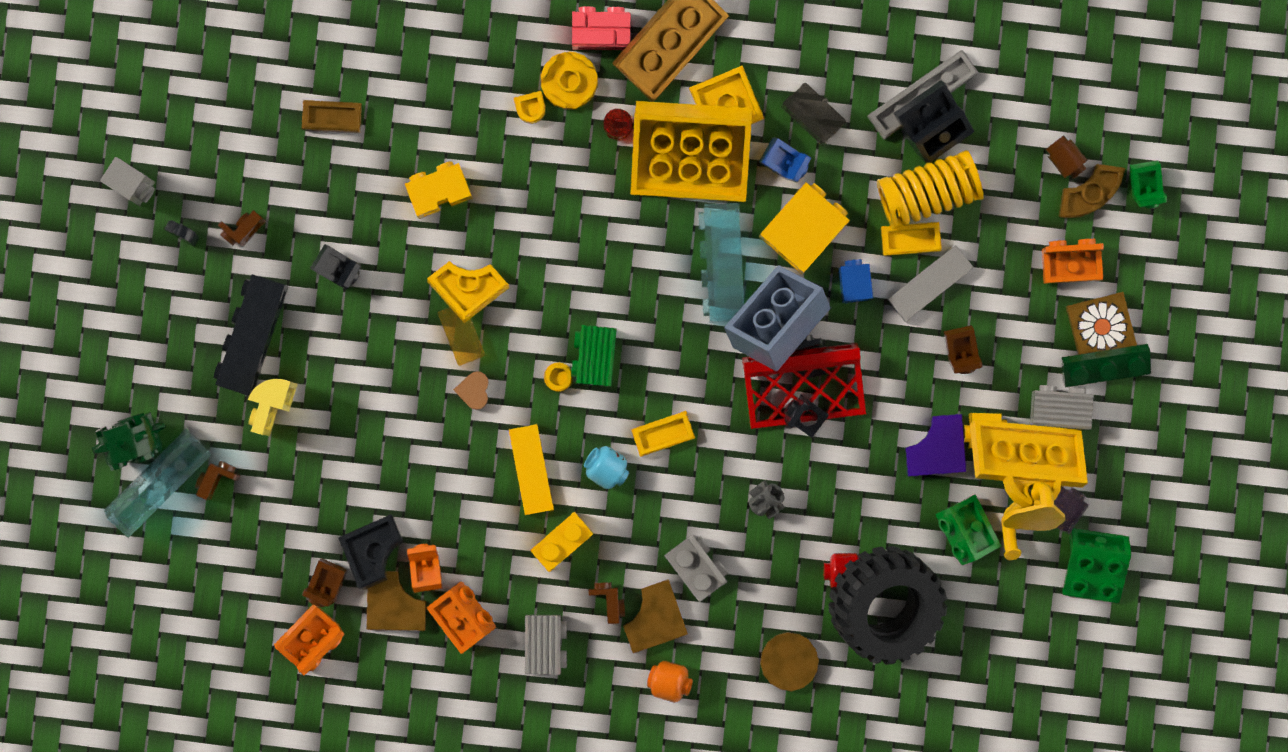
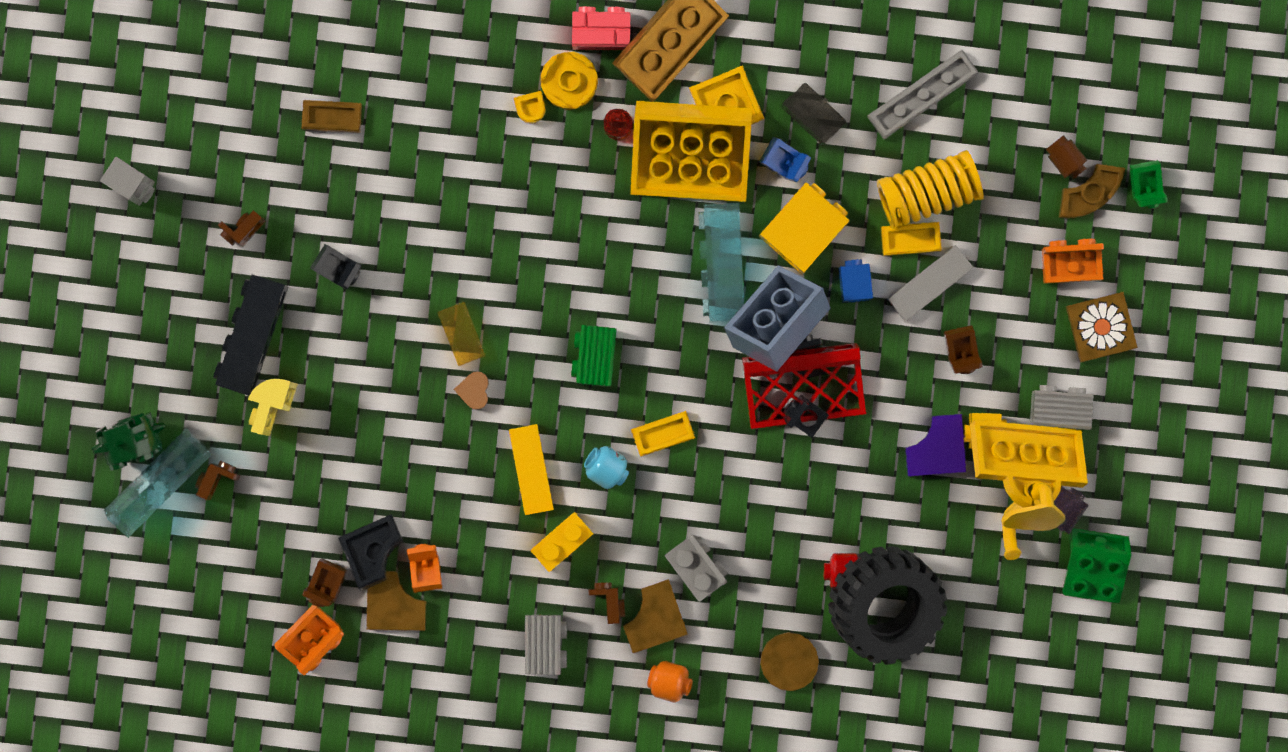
black tile [164,220,199,247] -> none
yellow brick [405,161,473,219] -> none
orange bracket [426,581,496,654] -> none
yellow tile [427,261,509,323] -> none
yellow tile [544,362,573,392] -> none
dark grey gear [749,481,785,519] -> none
black brick [893,80,975,163] -> none
green bracket [936,494,1002,565] -> none
dark green plate [1061,344,1151,388] -> none

